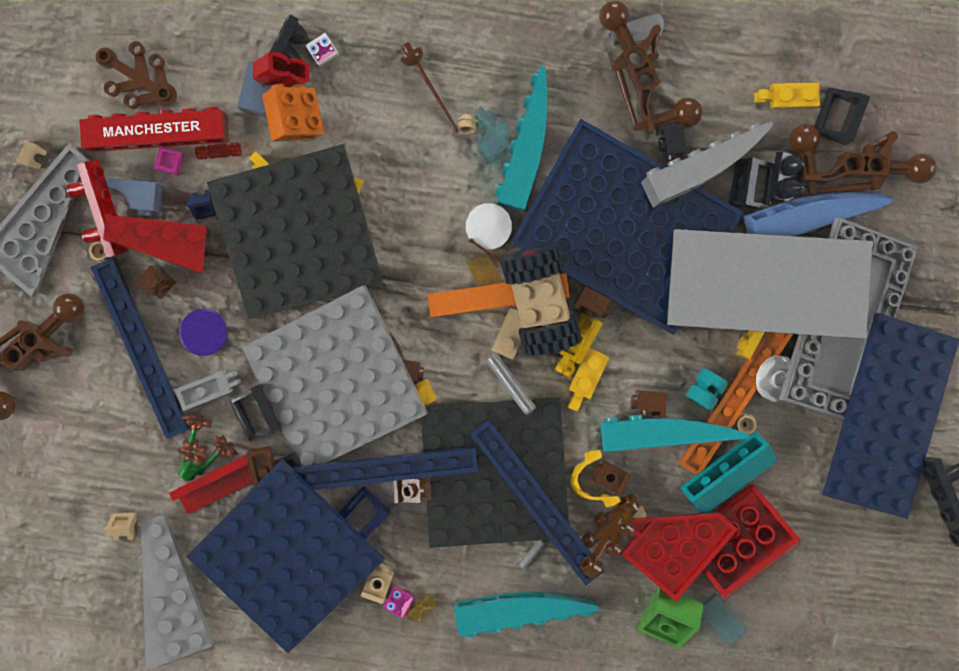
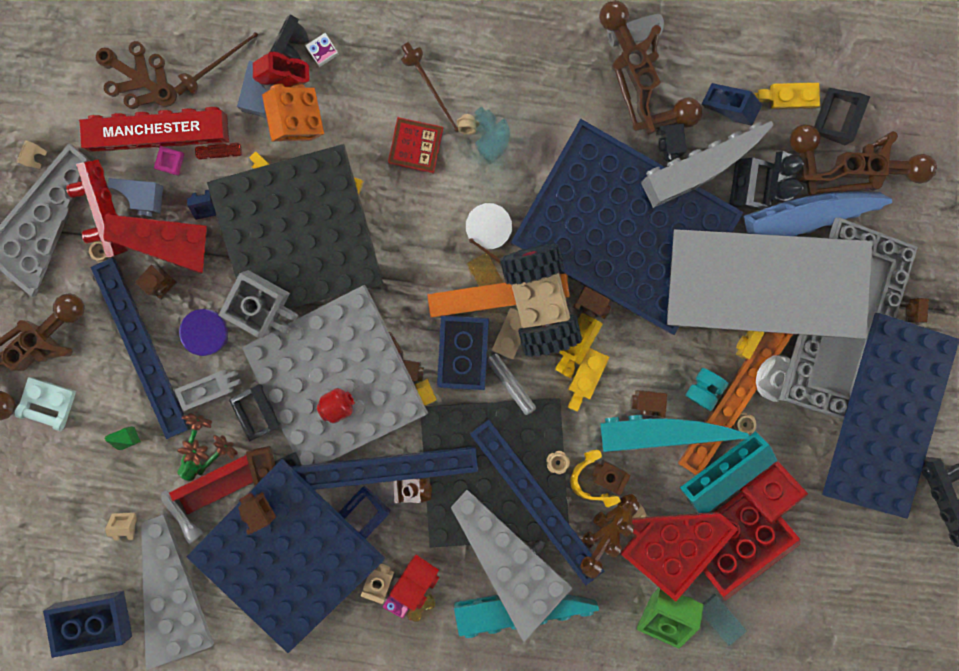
teal slope [495,65,547,212] -> none
none -> light aqua plate [15,377,76,431]
none -> dark blue brick [43,591,132,658]
none -> green slope [104,426,141,450]
none -> light grey piece [161,490,203,544]
none -> reddish brown sword [174,32,258,96]
none -> light grey hinge [219,270,298,338]
none -> reddish brown brick [238,492,276,535]
none -> red head [317,388,355,423]
none -> tile [388,117,444,174]
none -> red brick [389,554,440,612]
none -> dark blue brick [437,316,489,390]
none -> light grey wing [451,490,572,642]
none -> tan plate [547,451,570,474]
none -> dark blue arch [702,83,762,126]
none -> red tile [739,461,808,524]
none -> reddish brown plate [906,298,929,323]

